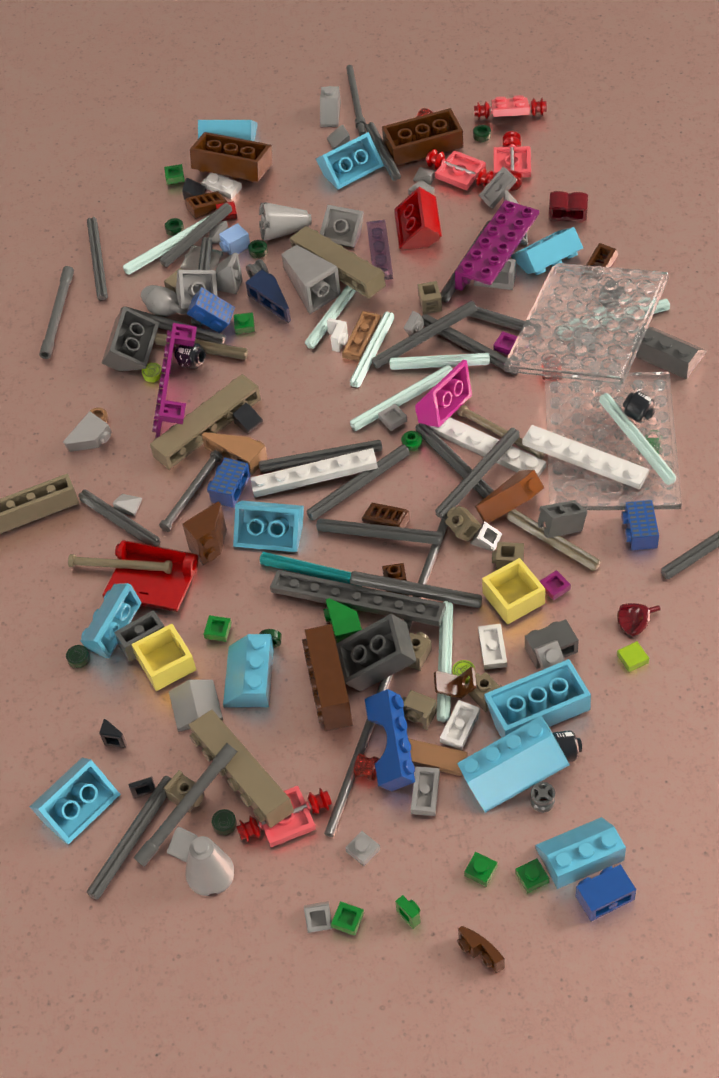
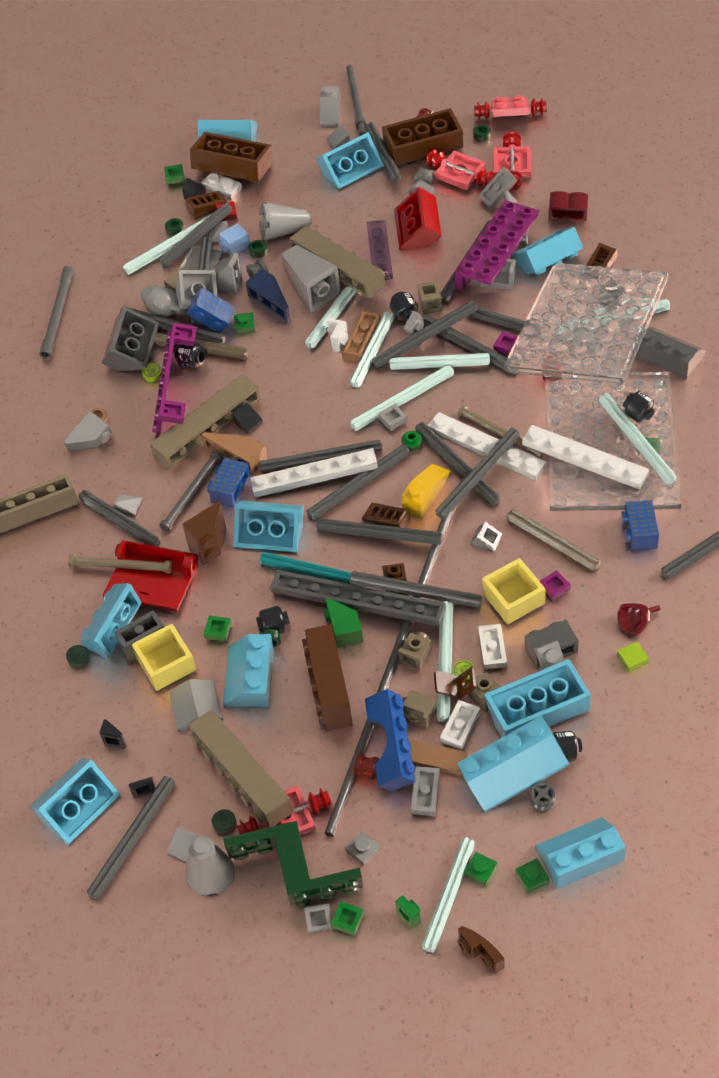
dark grey axle [87,217,108,301] -> none
dark grey piece [133,743,238,867] -> none
dark tan brick [164,770,204,813] -> none
light grey slope [320,205,364,248] -> none
dark grey brick [336,614,417,691] -> none
dark pink slope [415,360,472,427] -> none
dark tan brick [444,506,482,542] -> none
dark orange slope [475,470,544,523] -> none
dark tan brick [492,542,524,570] -> none
dark grey hinge [538,500,588,538] -> none
blue brick [576,864,636,922] -> none
none -> dark green bracket [223,821,363,907]
none -> black head [256,606,290,634]
none -> black head [389,291,419,321]
none -> yellow slope [402,464,451,519]
none -> light aqua axle [422,838,474,953]

